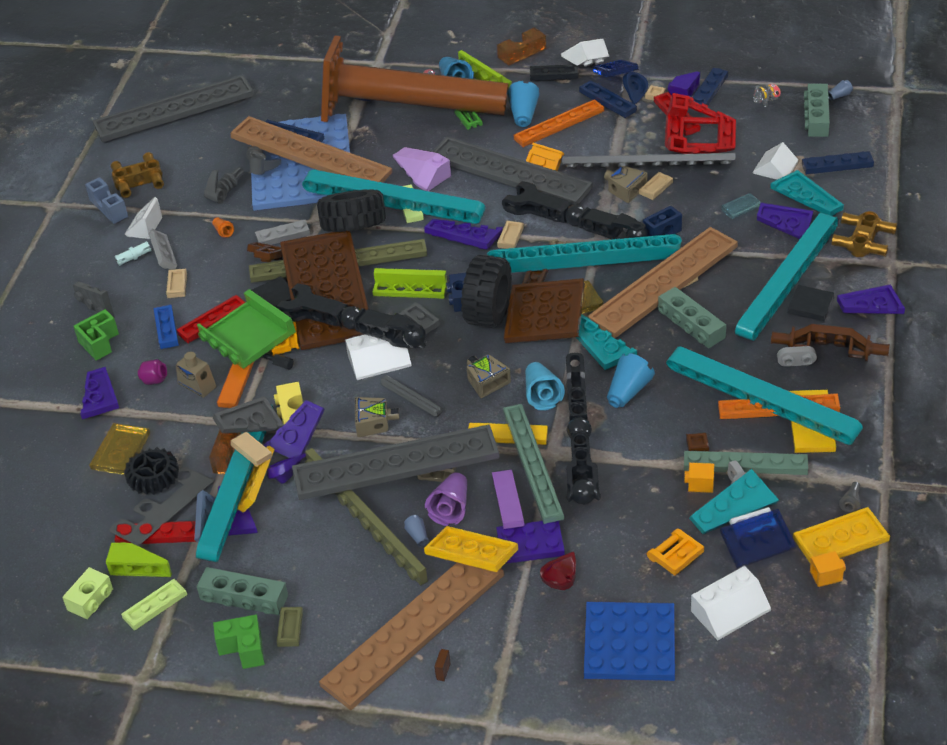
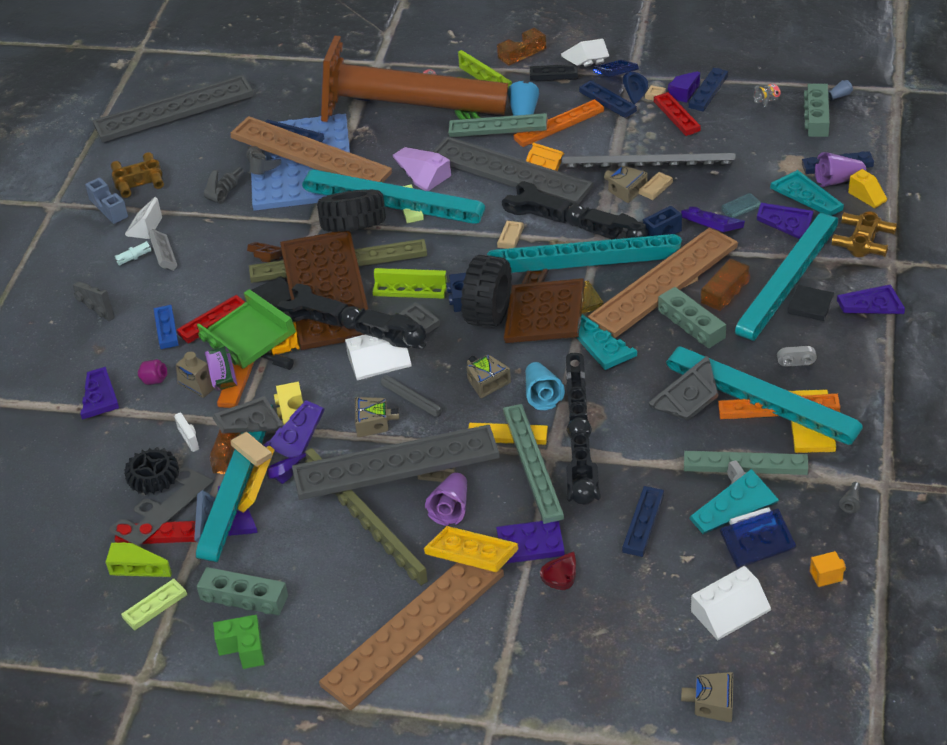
yellowish green brick [63,567,113,619] -> none
bright green brick [73,309,119,360] -> none
clear yellow tile [89,423,150,475] -> none
tan tile [166,269,187,298] -> none
orange cone [212,217,234,237] -> none
light grey plate [255,220,310,245] -> none
olive tile [277,607,303,647] -> none
sand blue cone [404,515,429,547] -> none
dark purple wing [424,219,503,250] -> none
reddish brown tile [434,649,451,681] -> none
dark azure cone [439,57,474,79] -> none
medium lavender tile [492,470,524,529] -> none
blue plate [584,602,675,681] -> none
dark azure cone [607,353,655,408] -> none
light orange plate [647,528,704,576] -> none
red windscreen [665,93,736,154] -> none
light orange brick [684,462,714,493] -> none
reddish brown tile [686,433,709,451] -> none
white slope [753,142,798,180] -> none
reddish brown plate [771,324,890,362] -> none
yellow tile [793,507,890,563] -> none
none -> white plate [174,412,199,452]
none -> piece [205,346,237,391]
none -> sand green plate [448,113,548,137]
none -> dark blue plate [622,486,664,557]
none -> dark grey wing [648,356,719,421]
none -> dark purple wing [681,207,745,232]
none -> dark tan torso [681,672,733,722]
none -> clear orange brick [701,259,750,311]
none -> medium lavender cone [815,152,866,187]
none -> yellow slope [848,169,887,208]

